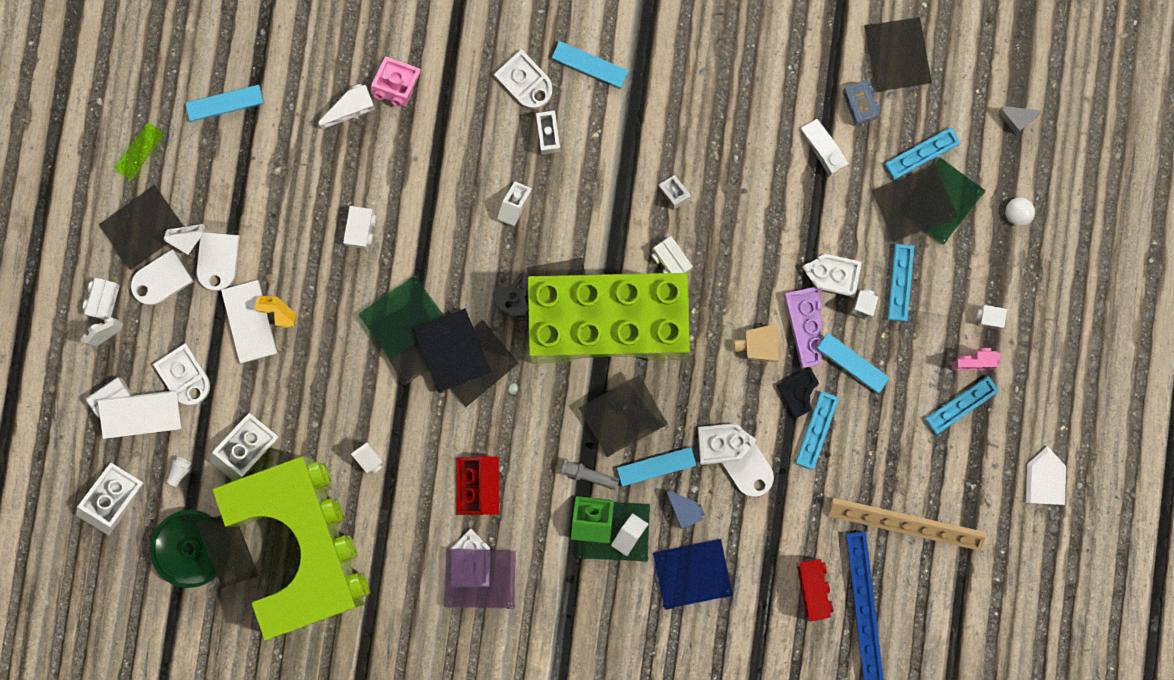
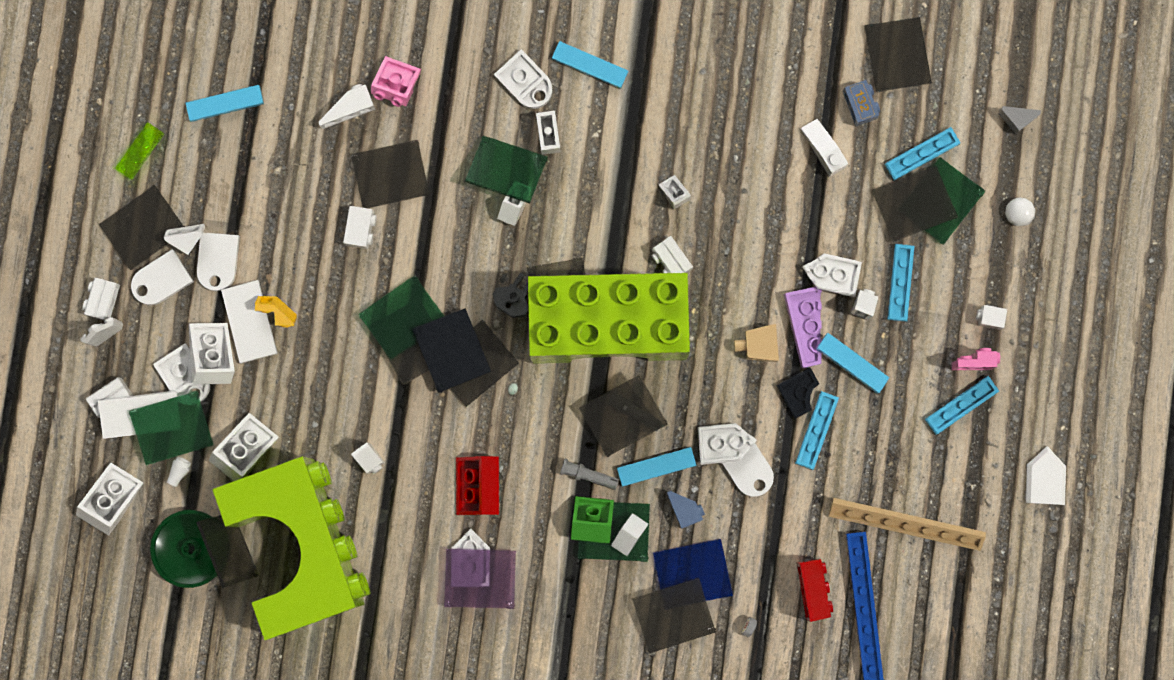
none -> clear green piece [129,390,214,465]
none -> white slope [189,323,235,385]
none -> clear smoke piece [351,140,430,209]
none -> clear green piece [465,135,548,204]
none -> clear smoke piece [632,577,716,654]
none -> light grey tile [741,617,757,637]

